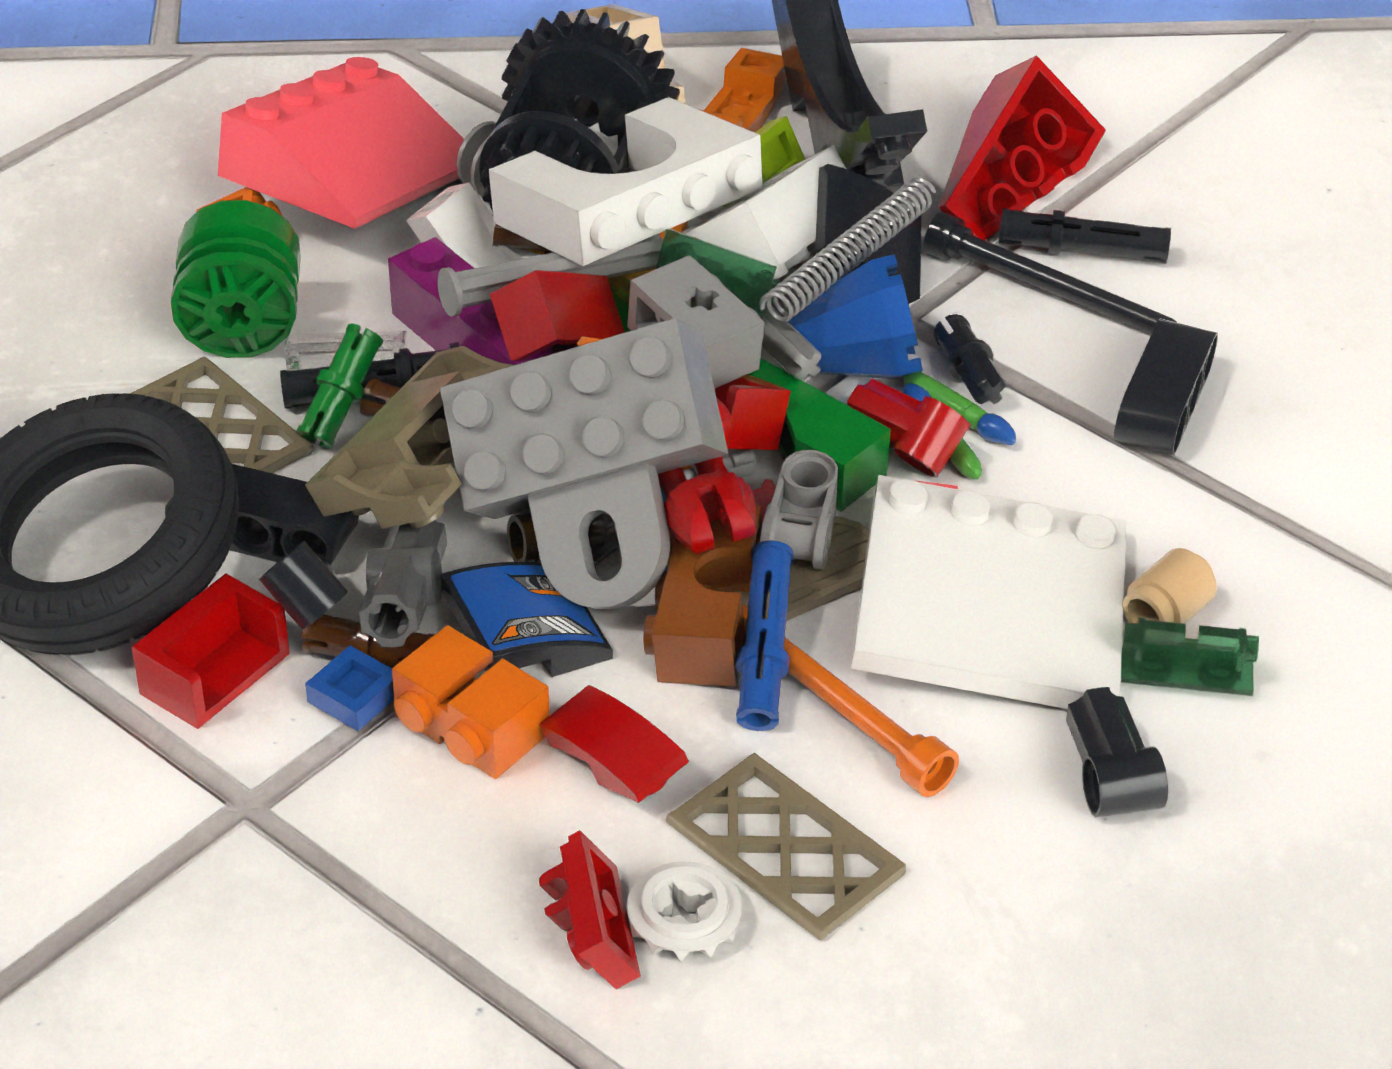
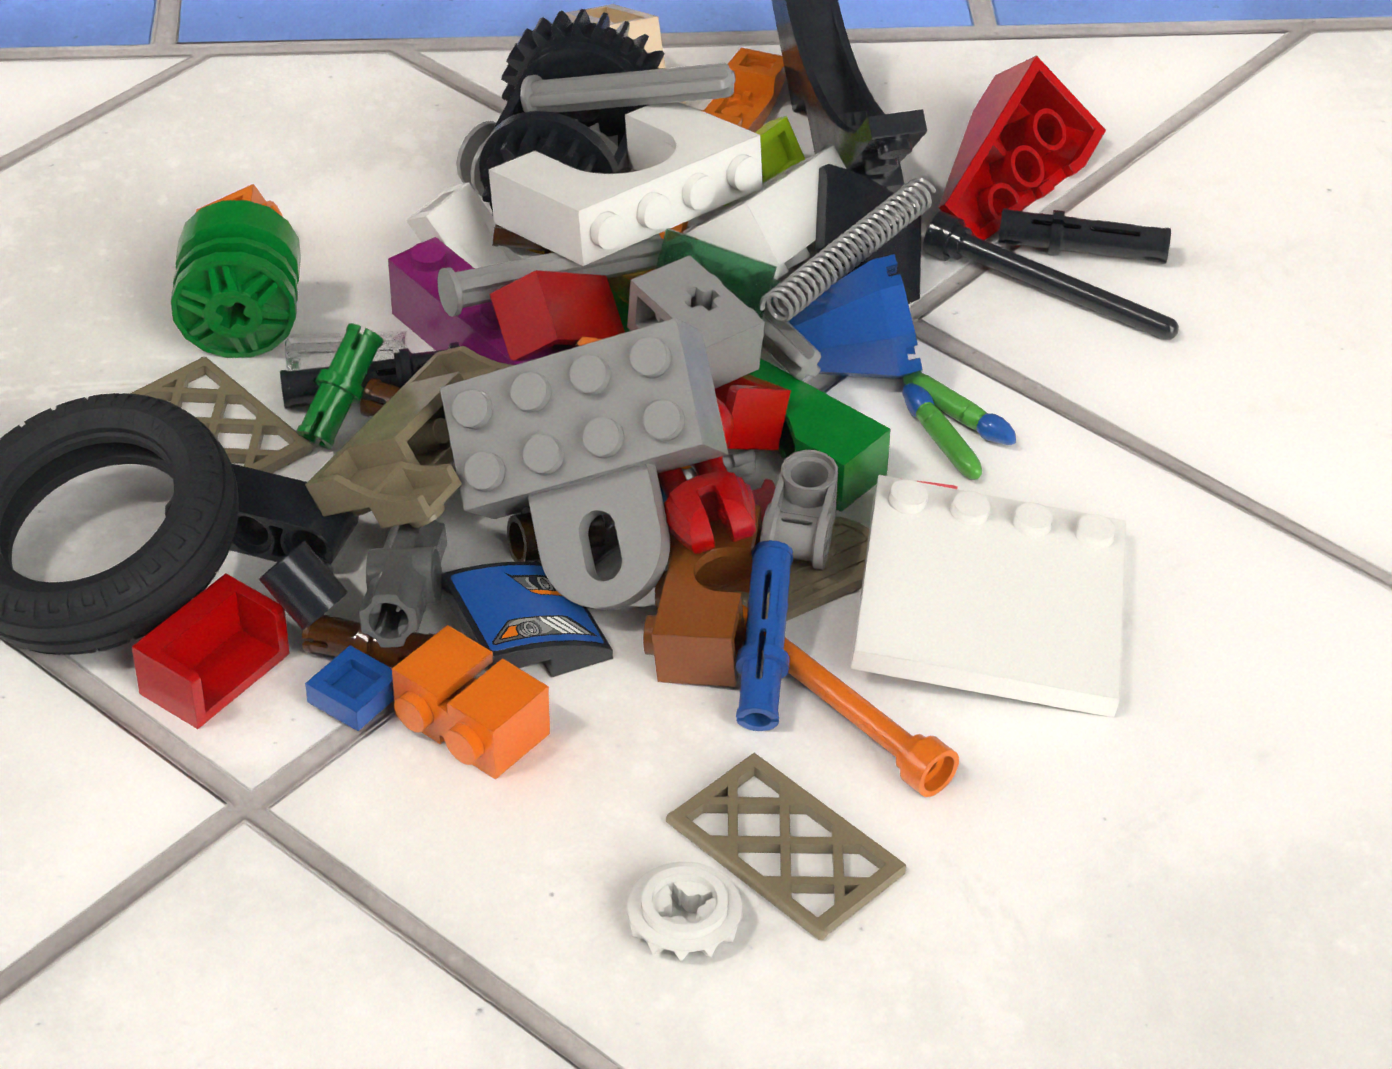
coral slope [218,57,464,229] -> none
red slope [539,685,689,803] -> none
red plate [539,830,641,989] -> none
red piece [847,378,971,478] -> none
black axle [934,314,1006,405] -> none
black piece [1066,687,1168,818] -> none
black beam [1114,318,1218,455] -> none
clear green hinge [1120,617,1259,696] -> none
tan brick [1122,548,1217,638] -> none
none -> light grey axle [520,63,736,113]

